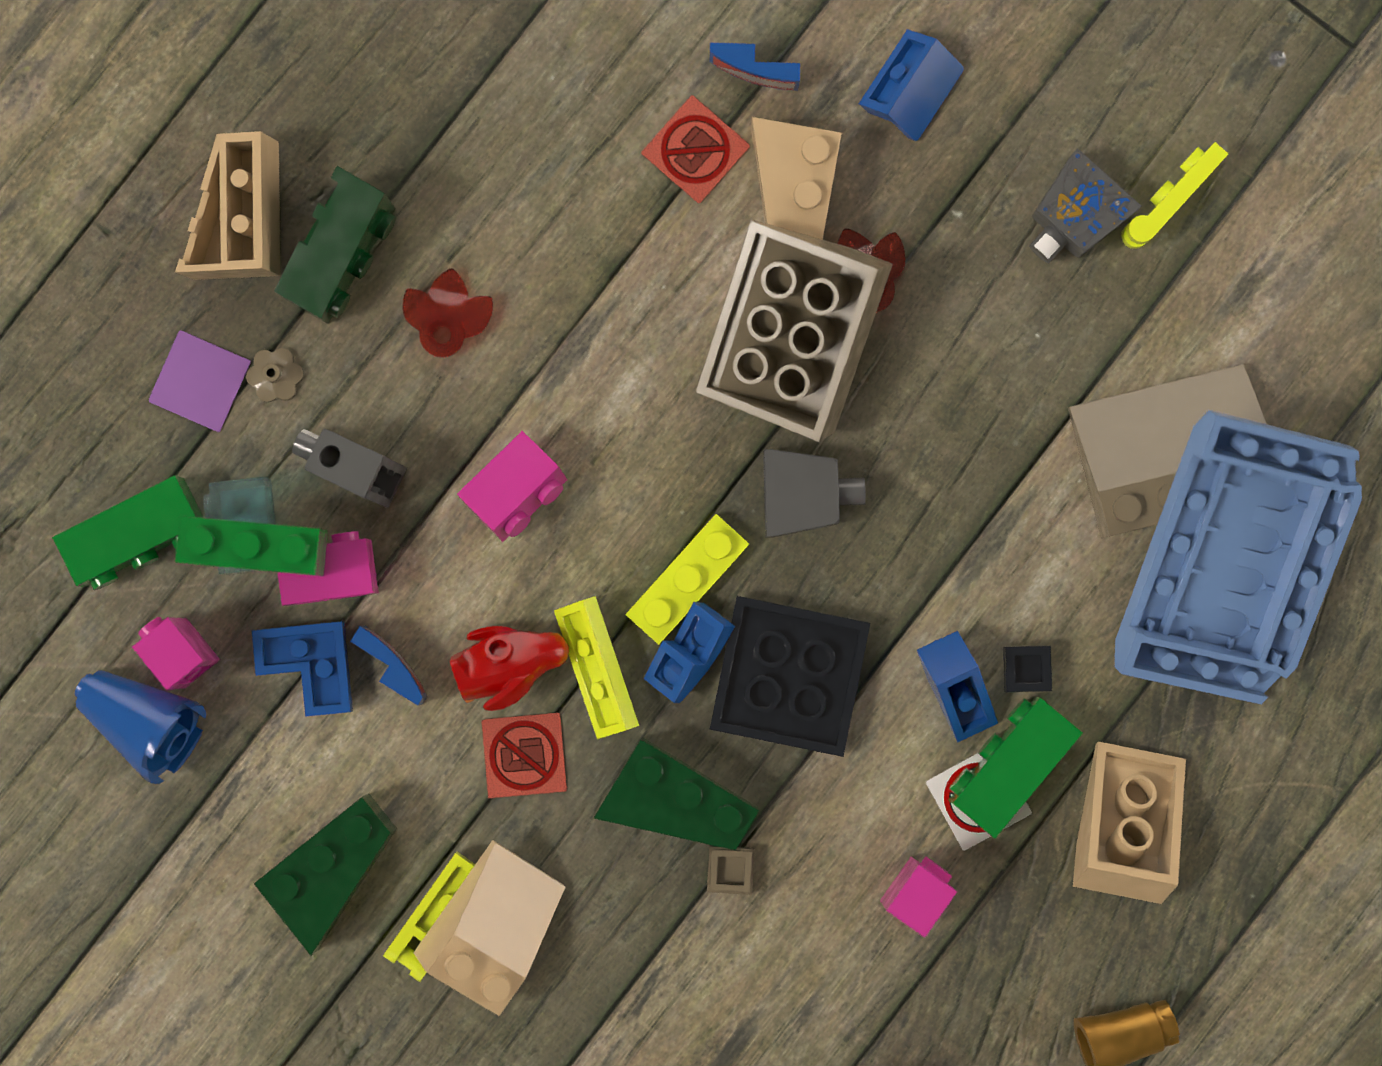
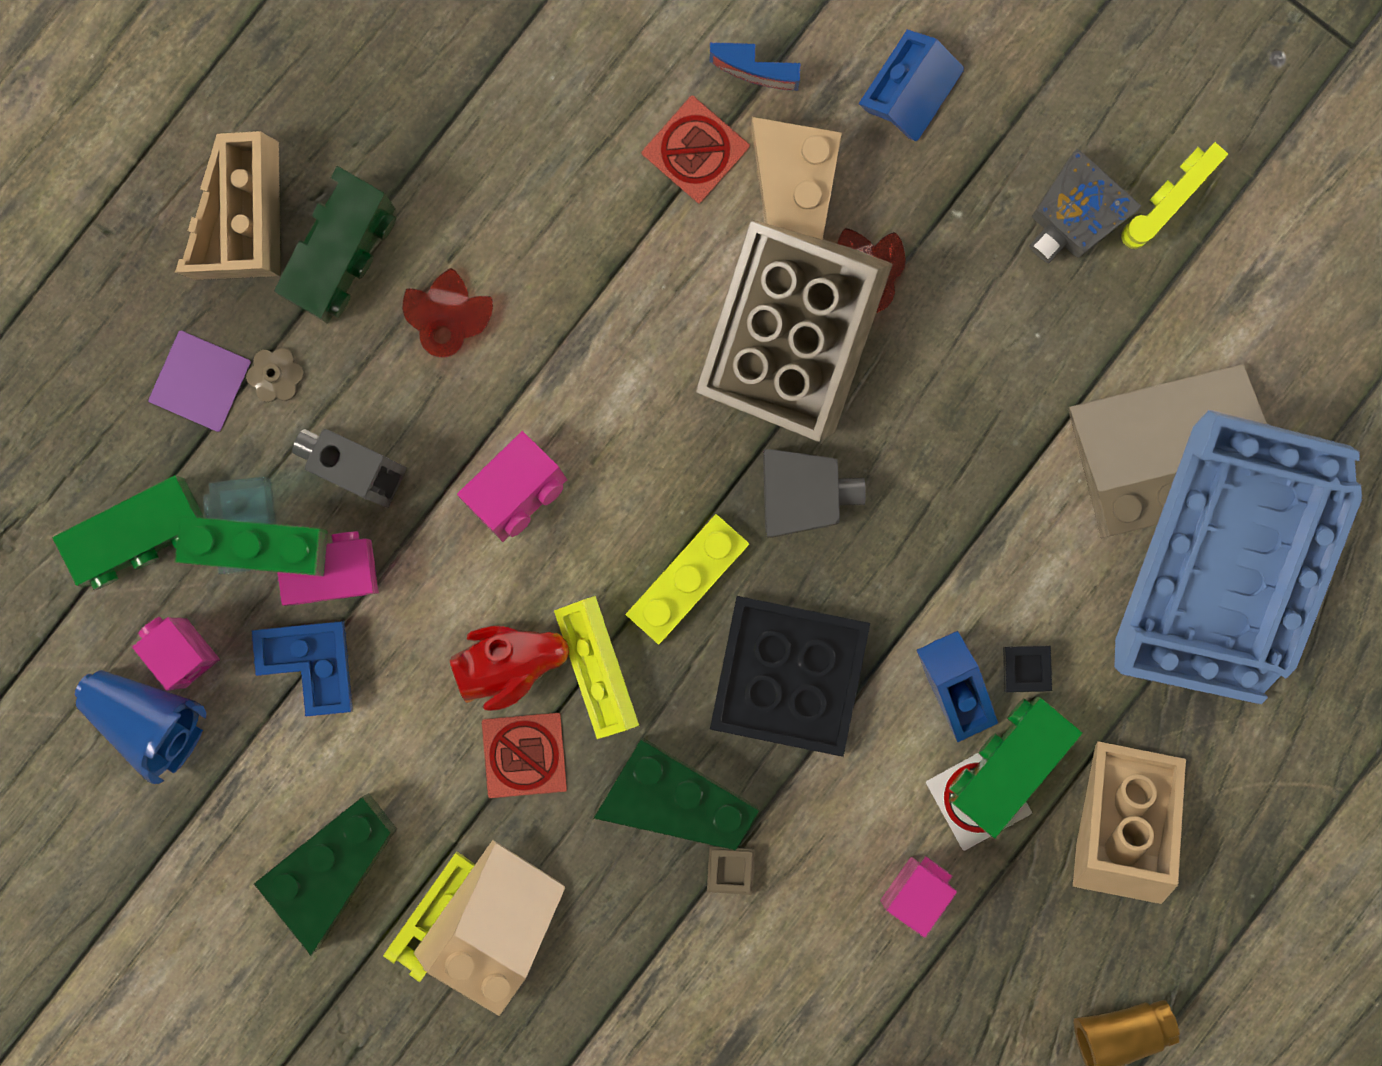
blue slope [350,626,427,706] -> none
blue slope [644,602,735,703] -> none

